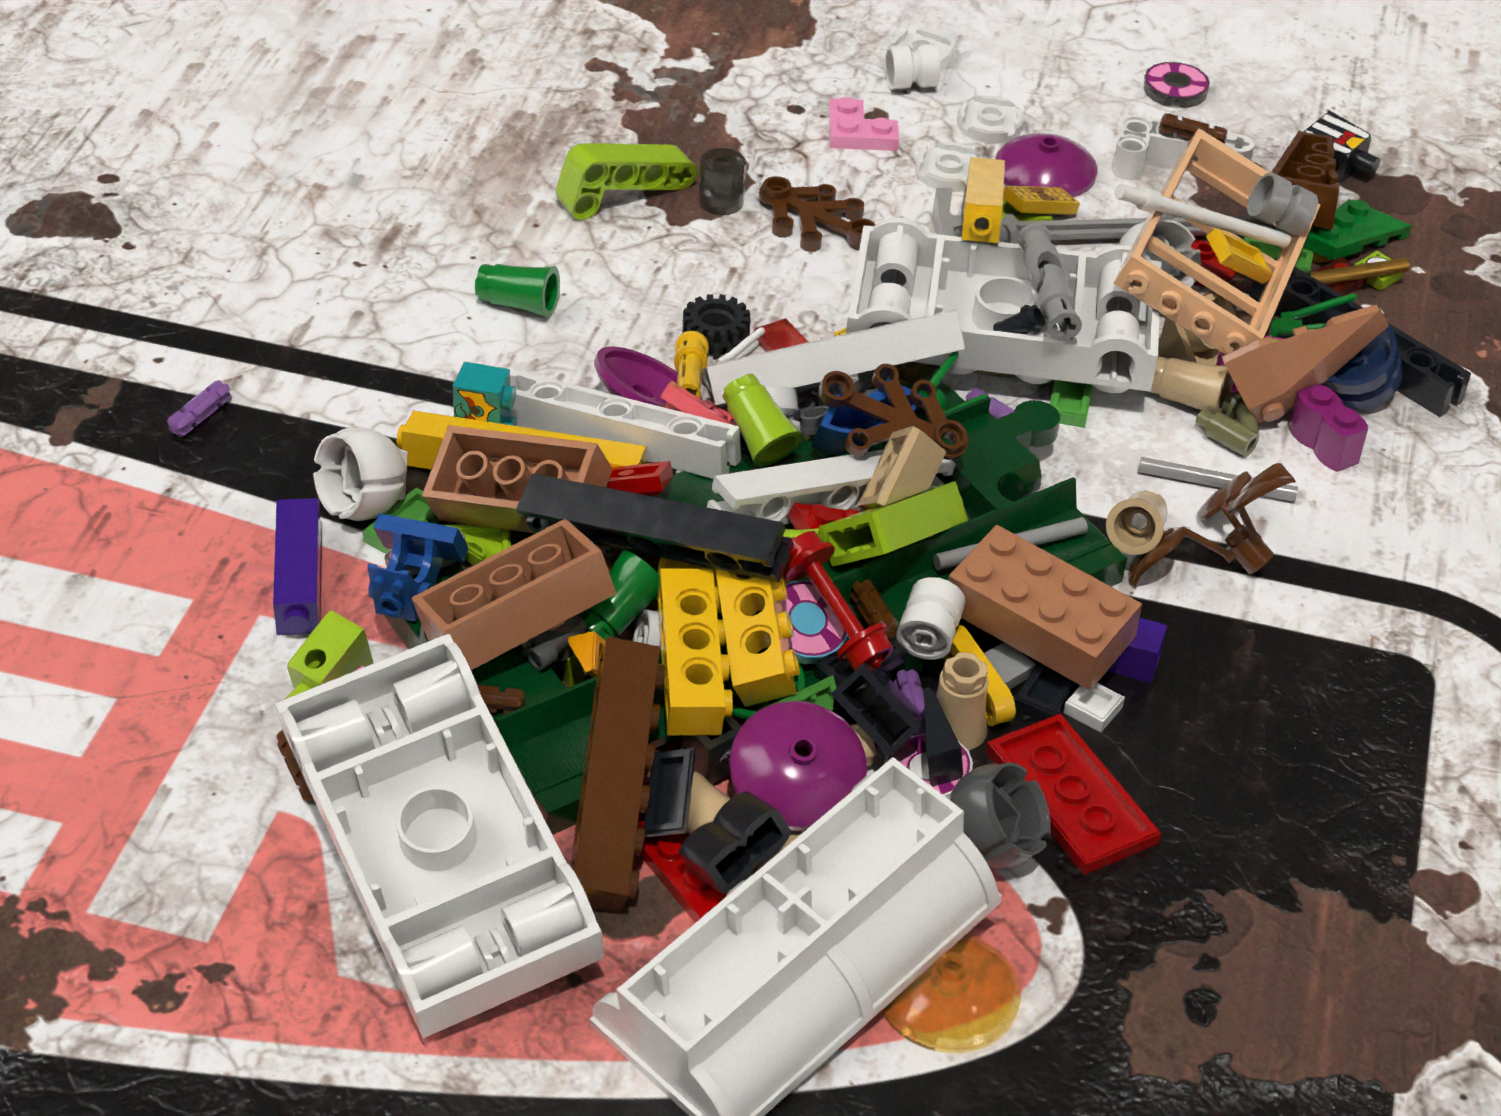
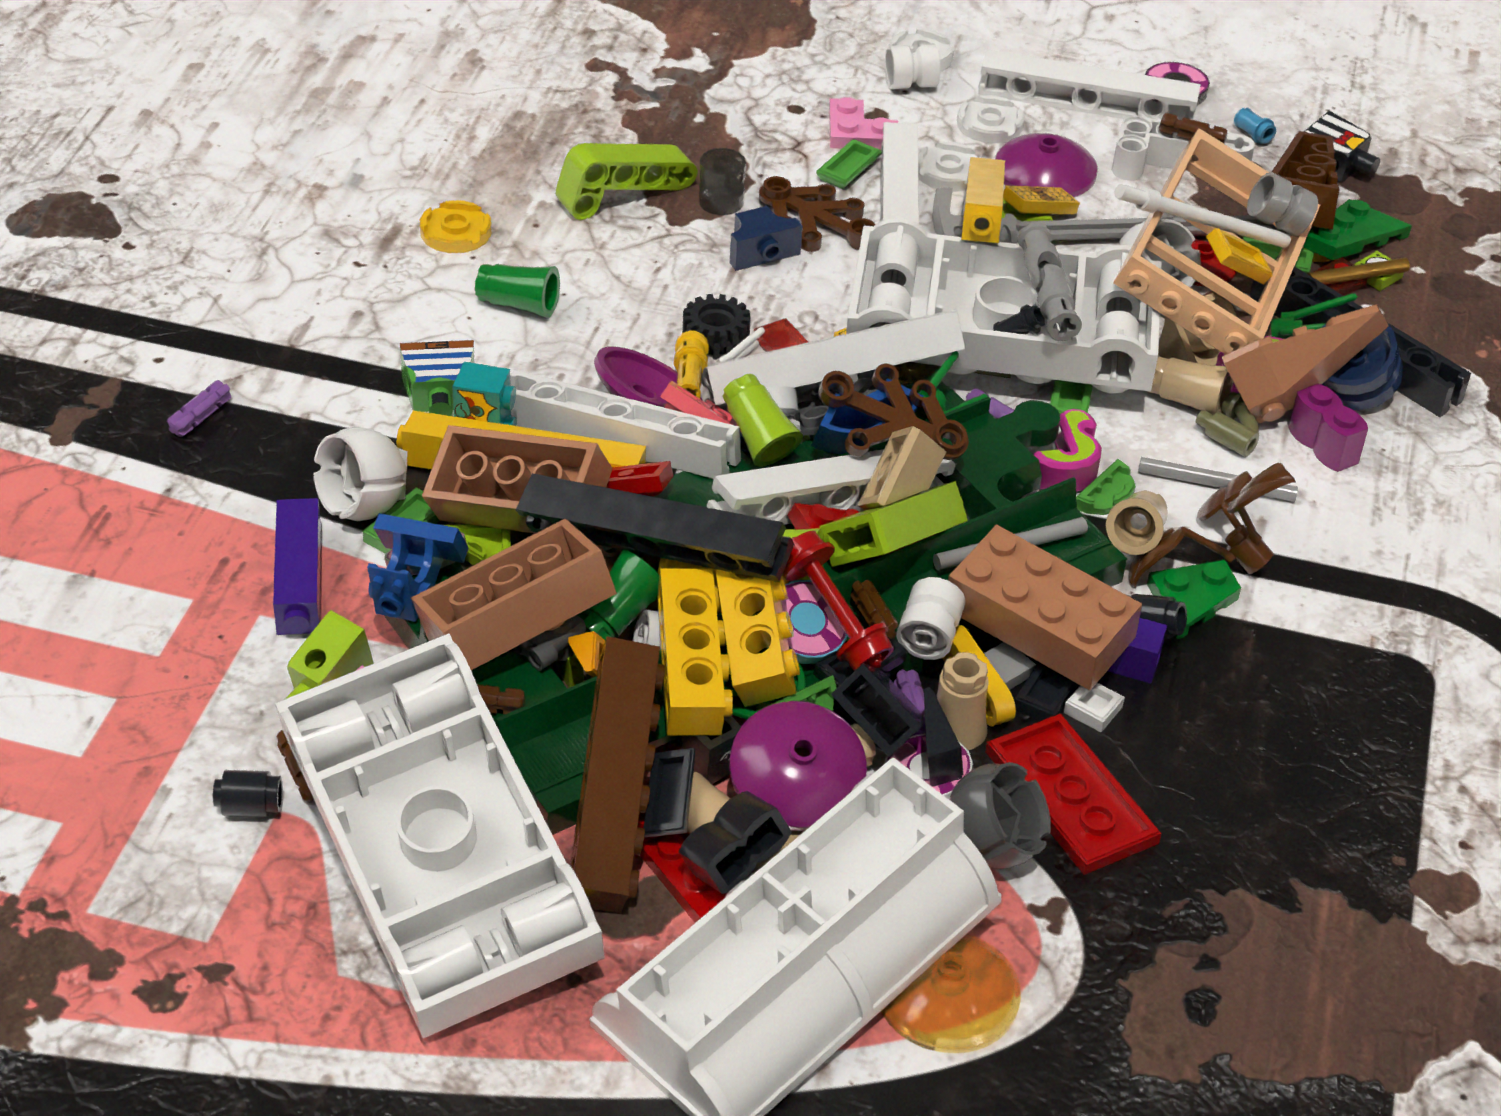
none -> black brick [213,770,283,817]
none -> torso [400,340,475,416]
none -> yellow tile [420,200,491,253]
none -> dark blue brick [729,206,803,271]
none -> bright green tile [816,139,882,189]
none -> white piece [880,122,919,224]
none -> white piece [978,49,1201,120]
none -> dark pink animal [1033,409,1102,492]
none -> bright green tile [1076,459,1135,515]
none -> black brick [1131,594,1187,639]
none -> green wing [1147,560,1241,639]
none -> dark azure pin [1234,107,1276,144]

